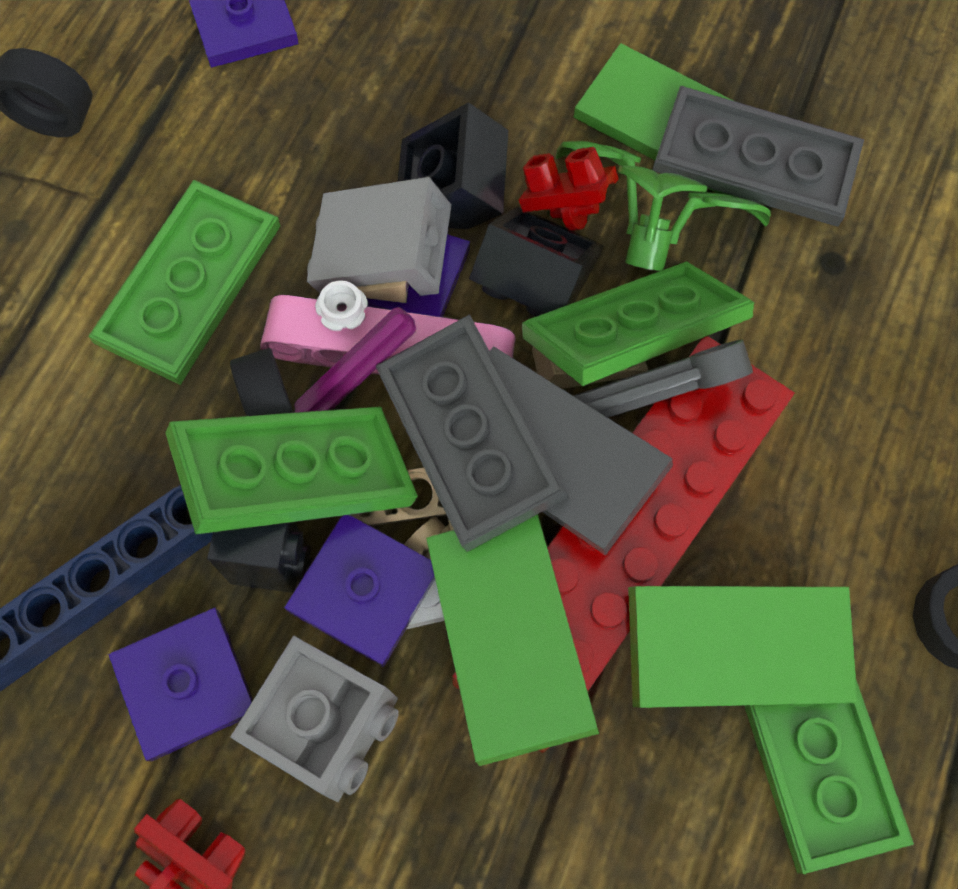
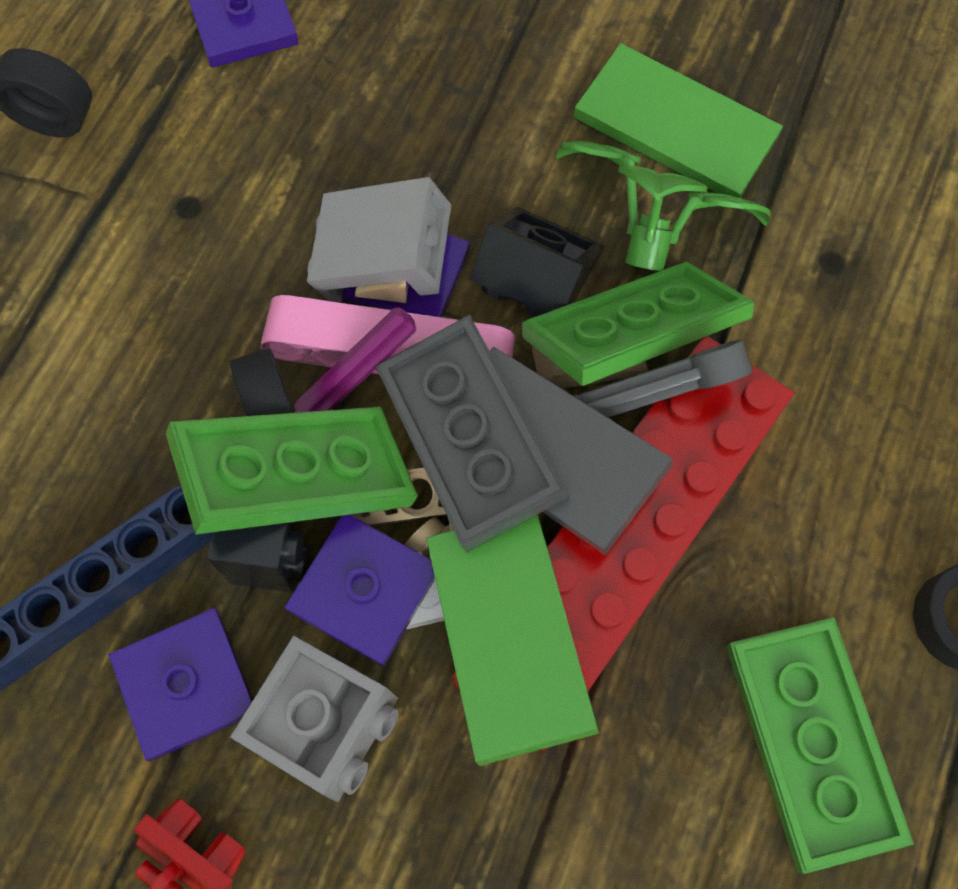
bright green tile [88,180,280,385] -> none
white plate [315,281,368,331] -> none
black slope [397,102,509,229] -> none
red hips [518,147,619,231] -> none
bright green tile [628,586,858,708] -> none
dark grey tile [652,86,864,227] -> none

